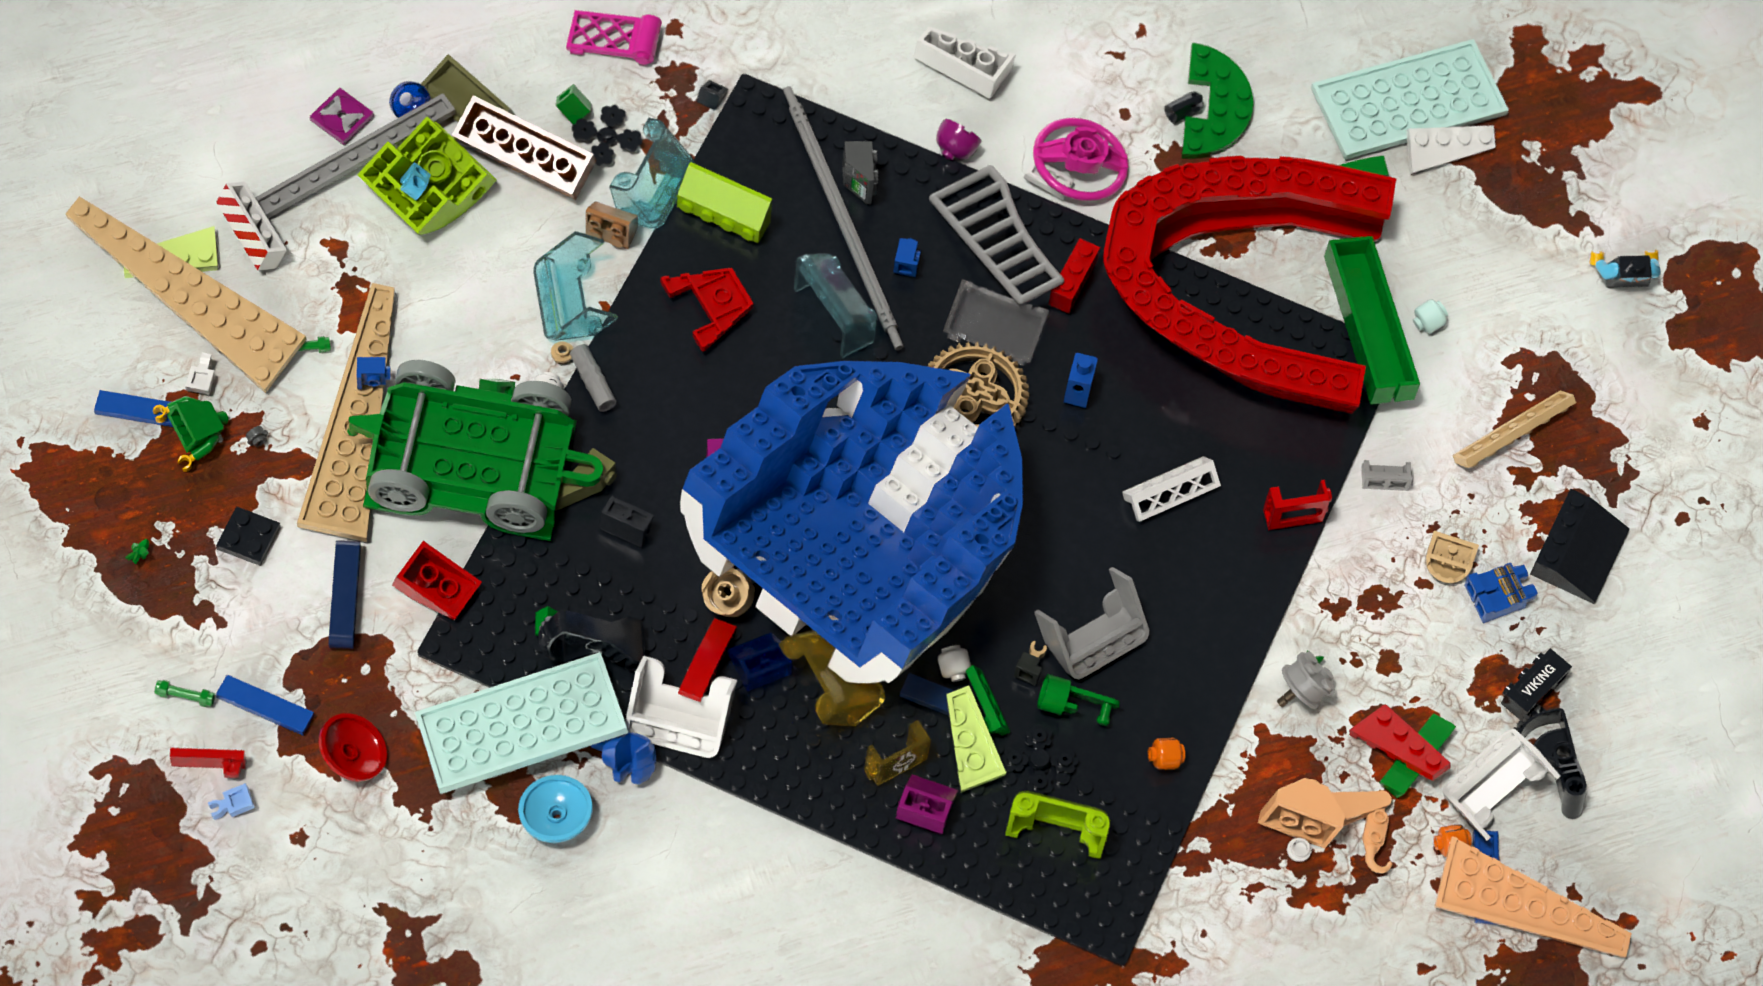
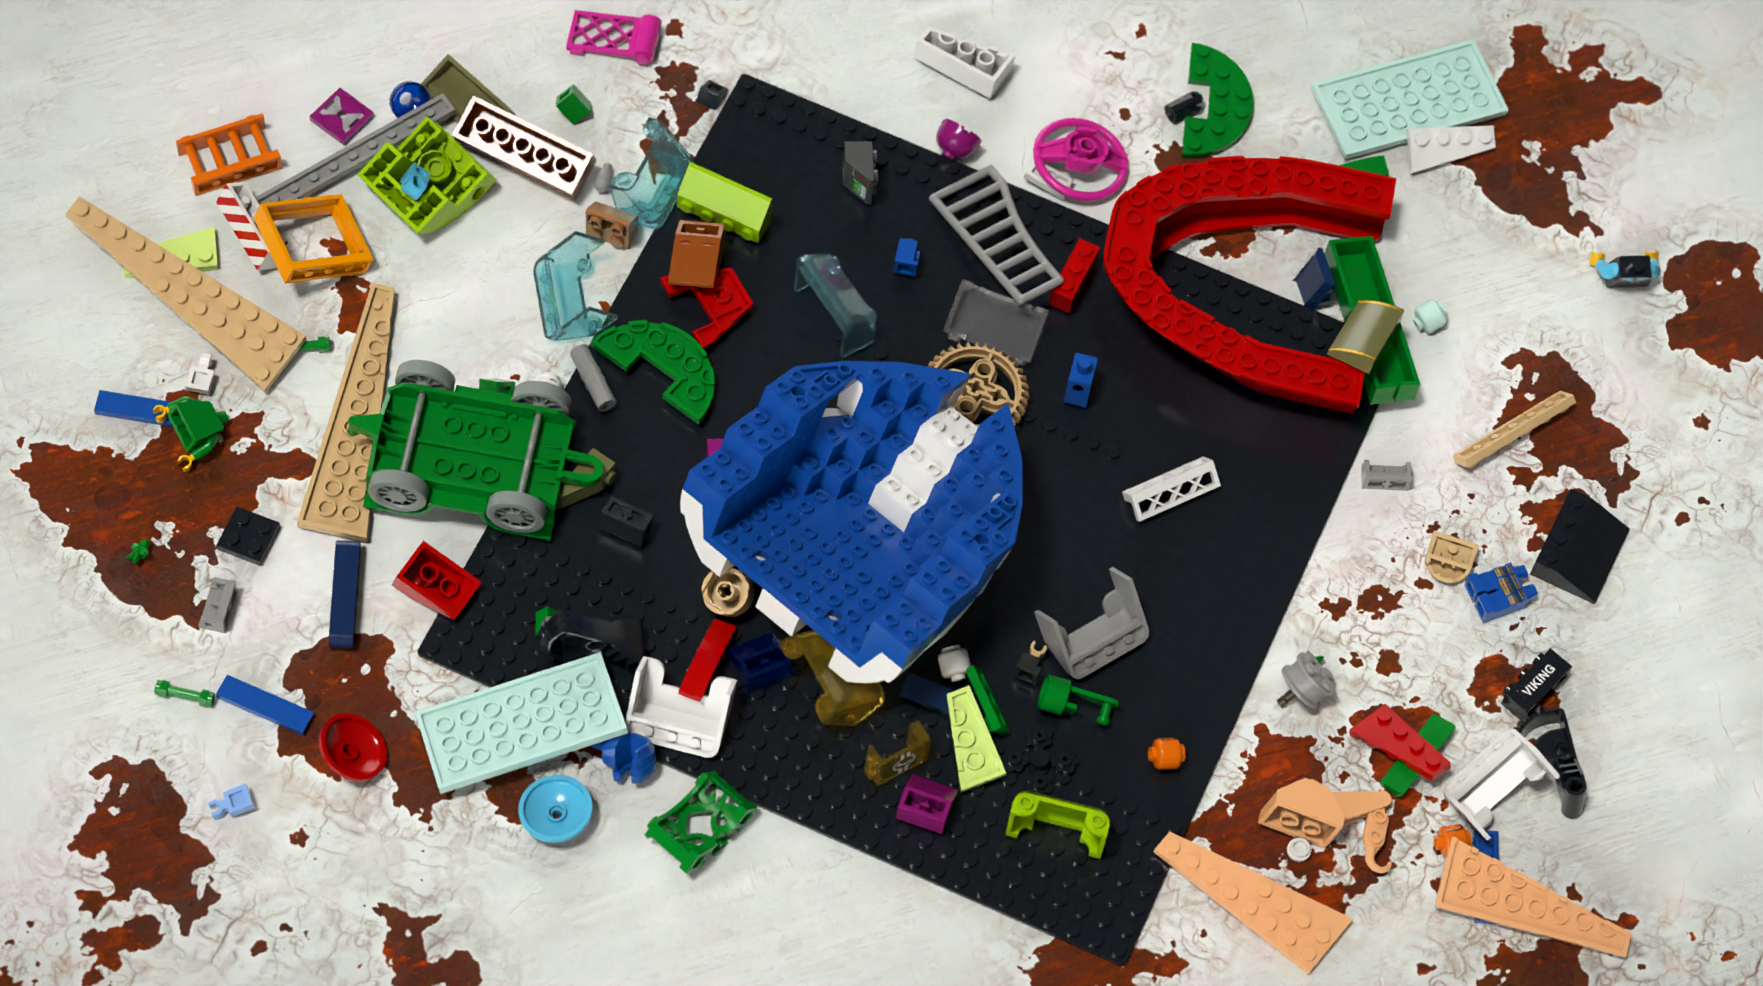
red hinge [169,748,246,778] -> none
dark grey plate [246,426,268,447] -> none
blue brick [357,357,391,389] -> none
tan plate [551,341,573,364] -> none
black plant [571,105,643,166] -> none
light grey axle [783,86,904,350] -> none
red panel [1263,480,1332,530] -> none
none -> orange fence [176,113,282,196]
none -> light grey hinge [198,578,237,633]
none -> light orange window [254,194,373,284]
none -> green plate [591,320,715,425]
none -> light grey cylinder [594,163,614,192]
none -> green fence [644,771,758,874]
none -> dark orange slope [668,220,726,288]
none -> light nougat wing [1154,832,1352,974]
none -> dark blue slope [1292,247,1335,310]
none -> olive slope [1327,300,1405,374]

